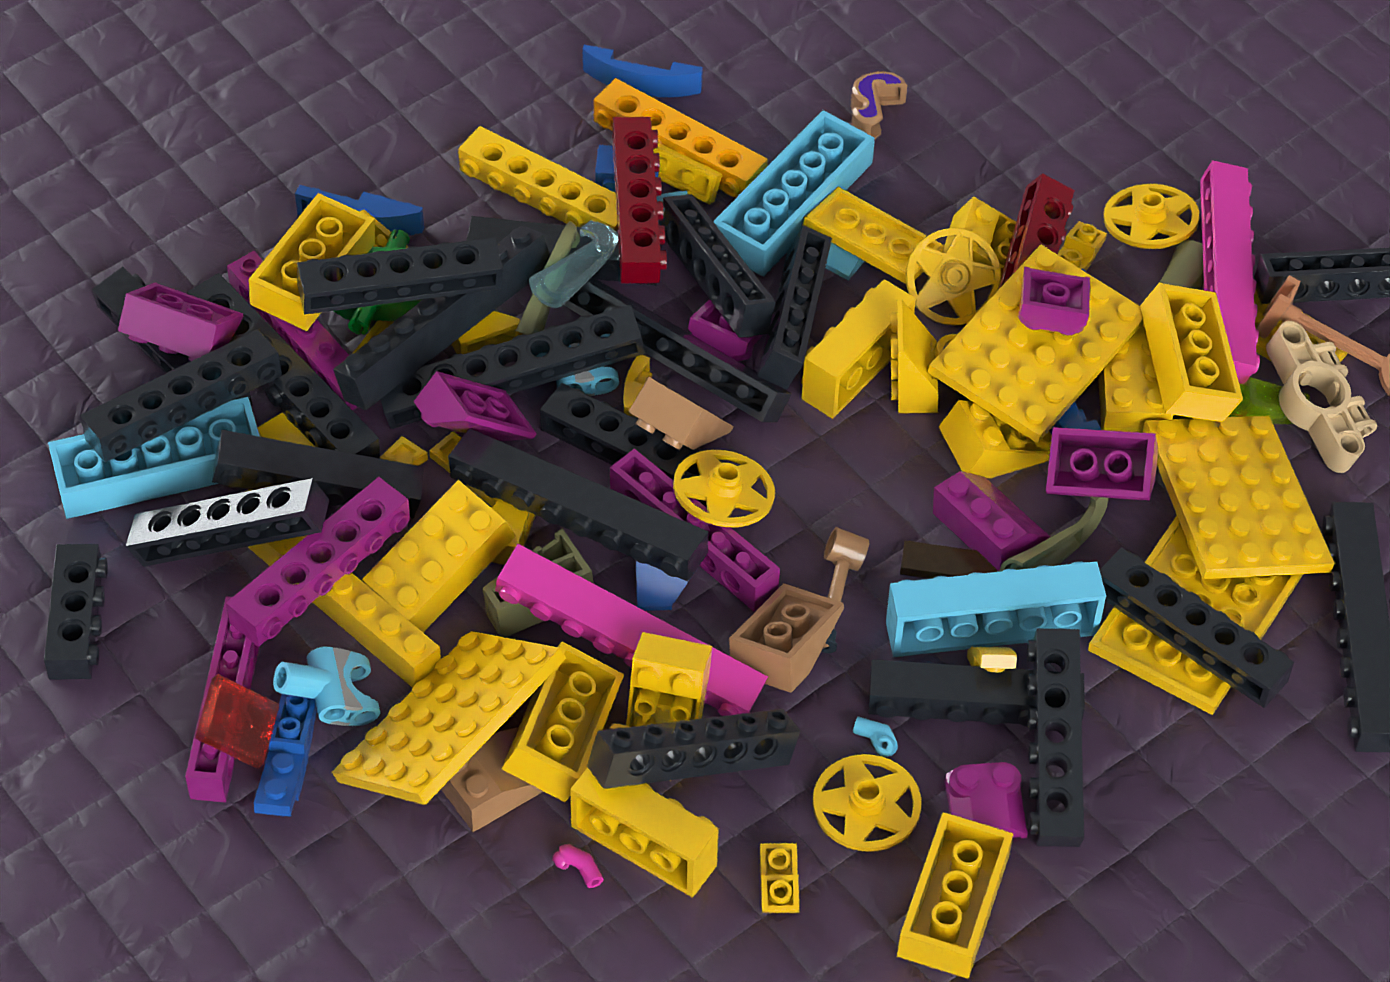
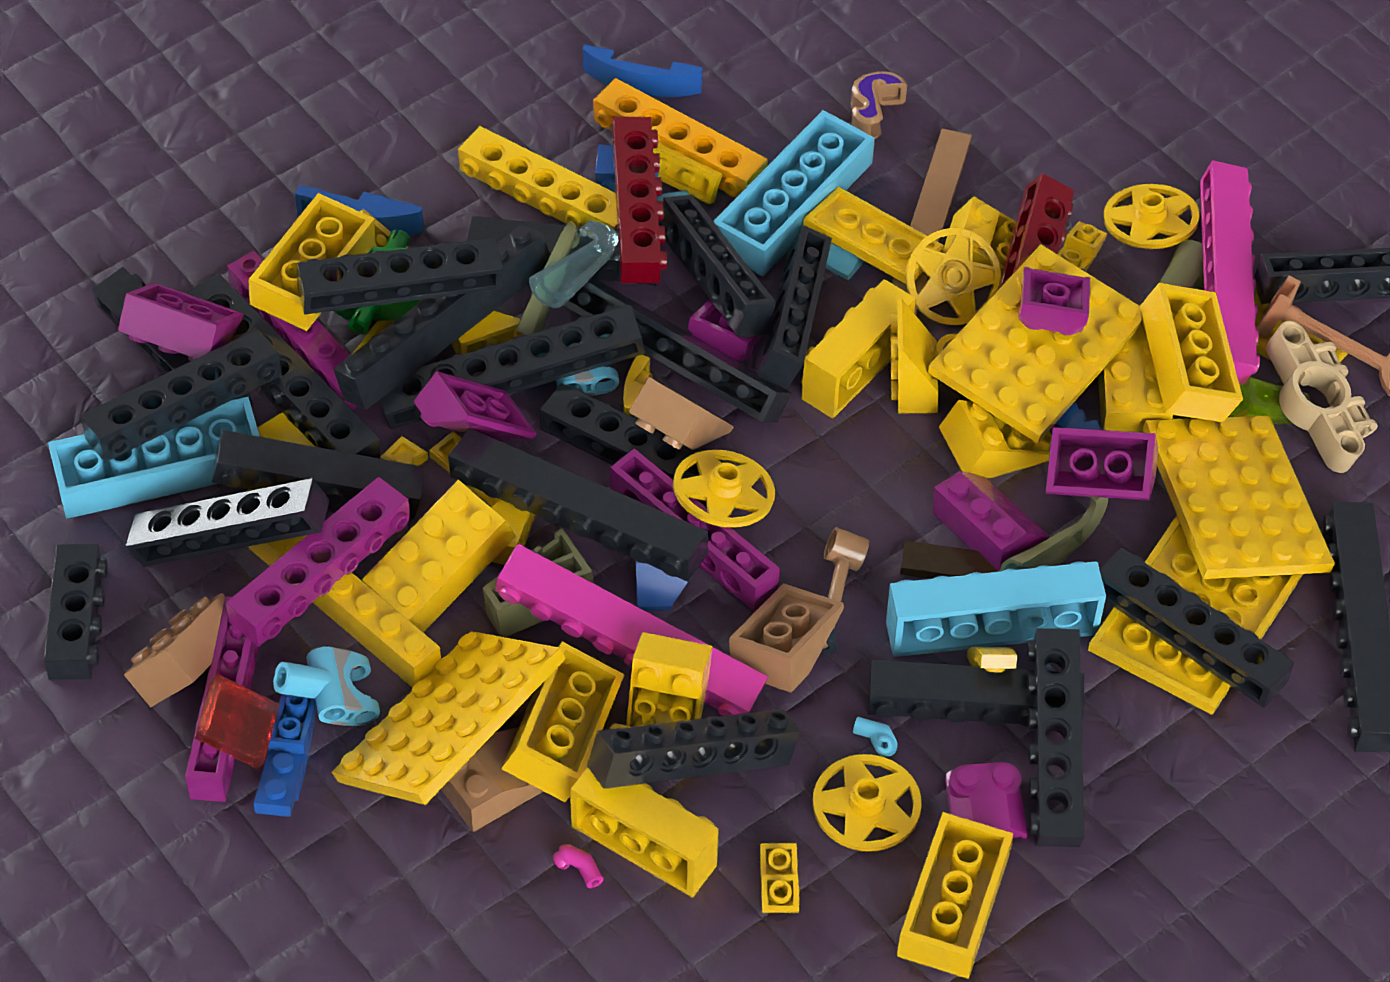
none -> medium nougat slope [124,593,225,707]
none -> medium nougat tile [892,128,972,316]

